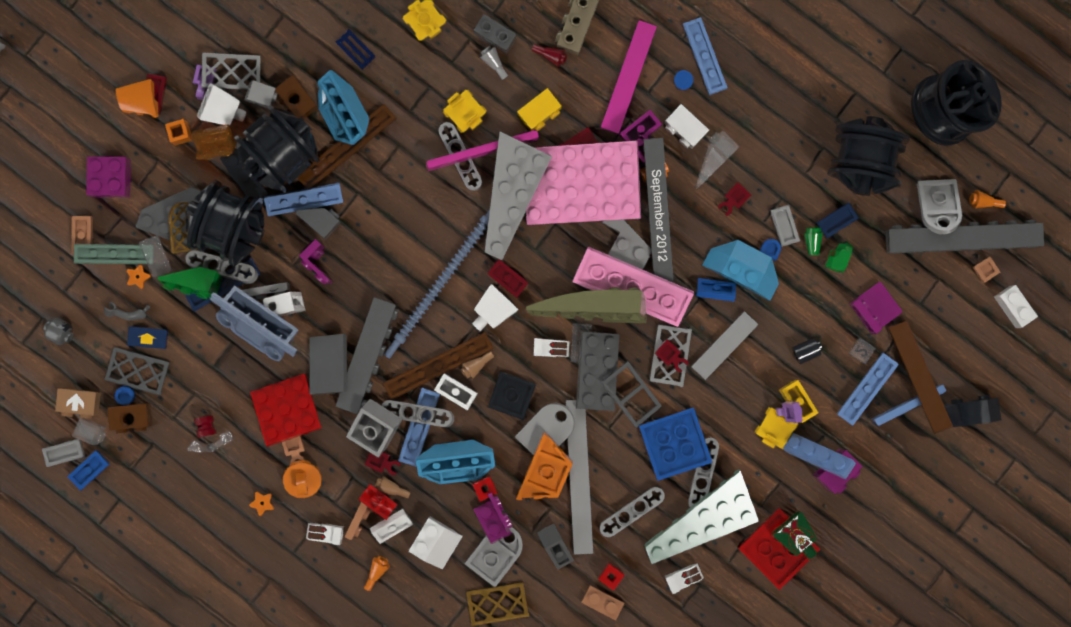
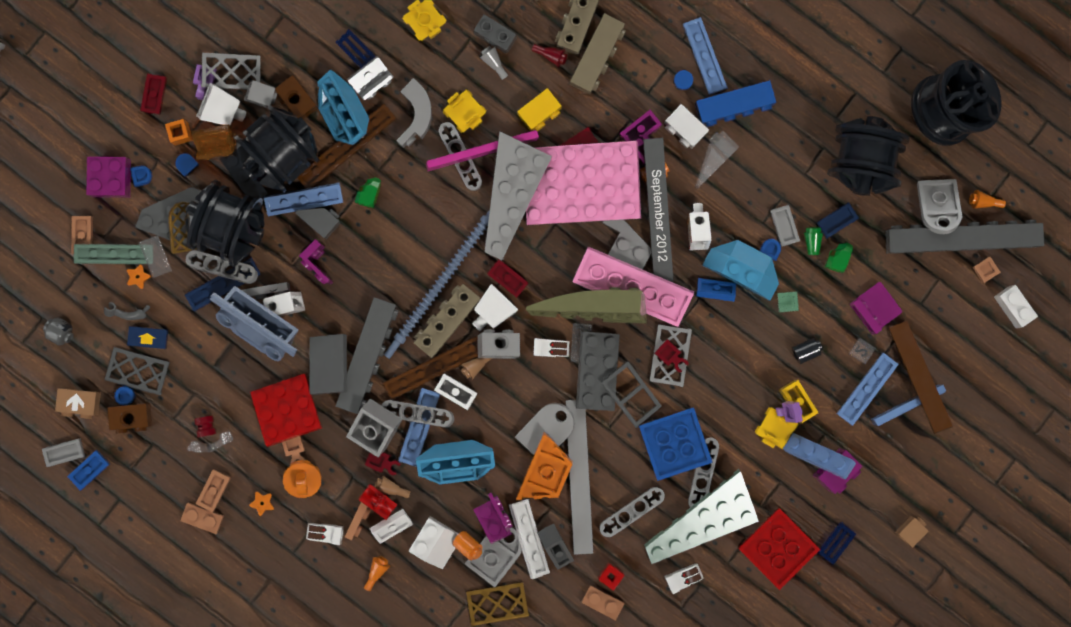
clear brick [72,418,106,445] -> none
orange slope [116,79,158,118] -> none
green slope [157,267,223,299] -> none
red piece [472,476,498,502] -> none
black tile [488,371,536,420] -> none
dark pink tile [601,20,657,134] -> none
light grey tile [691,311,758,380] -> none
dark red plate [718,182,752,216] -> none
dark green torso [770,510,818,560] -> none
black brick [944,395,1002,427] -> none
none -> blue tile [130,166,153,187]
none -> blue tile [176,154,200,177]
none -> nougat plate [180,502,224,534]
none -> nougat plate [196,469,231,513]
none -> bracket [347,56,394,100]
none -> green rock [355,177,381,209]
none -> light grey arch [396,78,432,148]
none -> dark tan brick [414,284,481,358]
none -> orange brick [453,531,483,561]
none -> light grey brick [478,329,520,359]
none -> white tile [509,499,550,579]
none -> dark tan brick [570,13,626,95]
none -> white torso [687,203,711,250]
none -> blue brick [695,80,776,127]
none -> clear green tile [777,292,799,312]
none -> clear blue tile [817,522,856,565]
none -> medium nougat brick [895,516,929,548]

